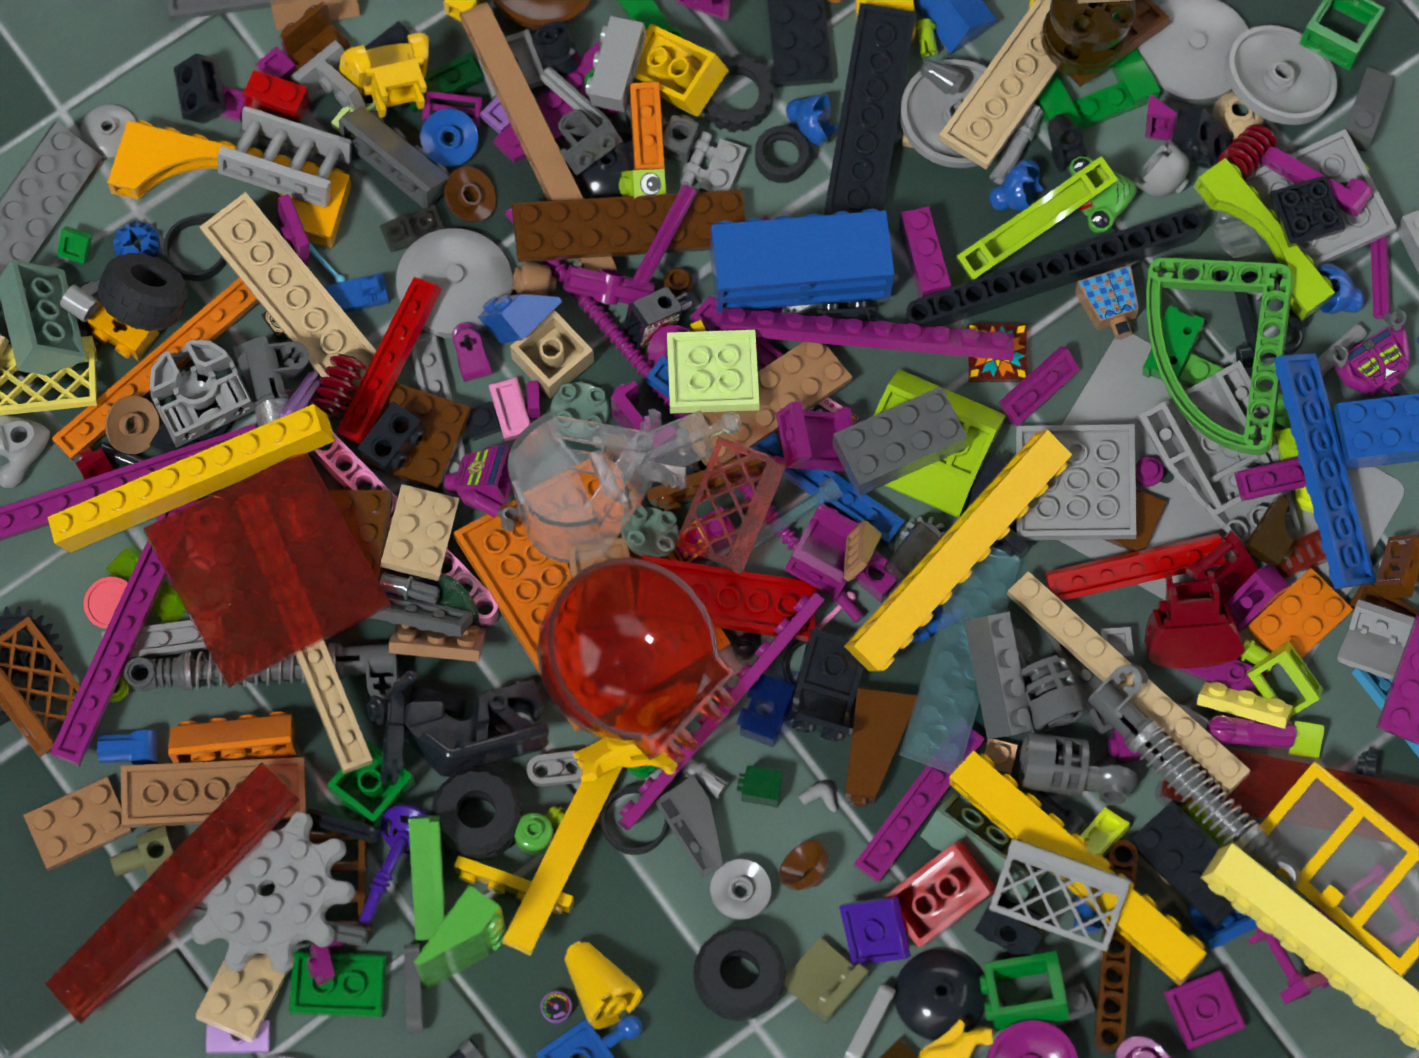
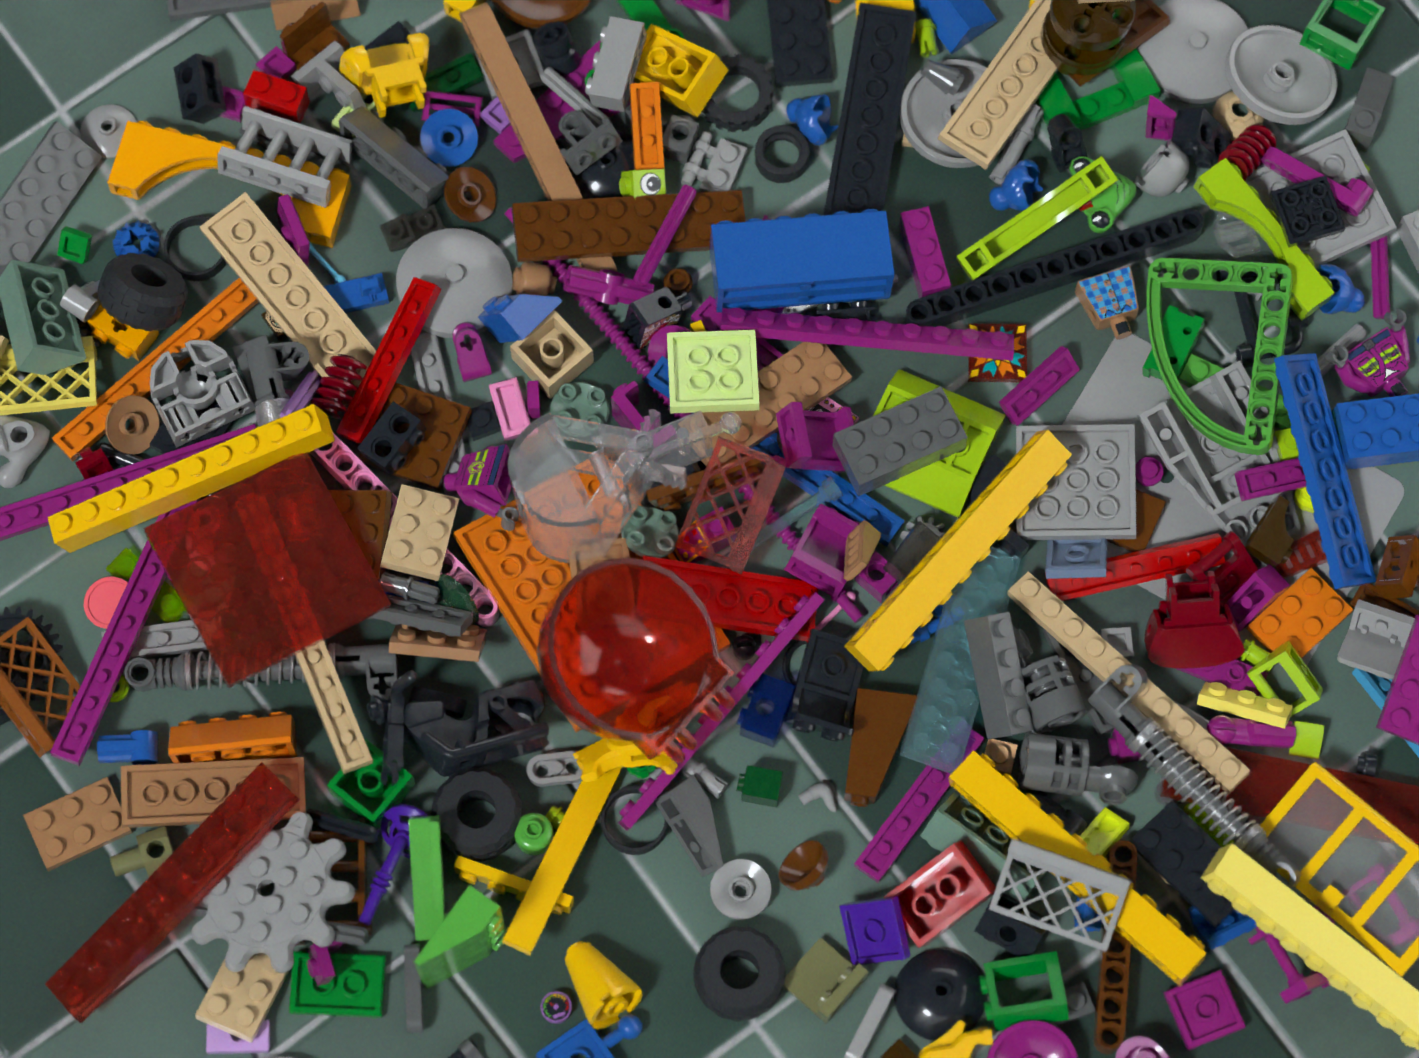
none -> sand blue tile [1046,538,1108,579]

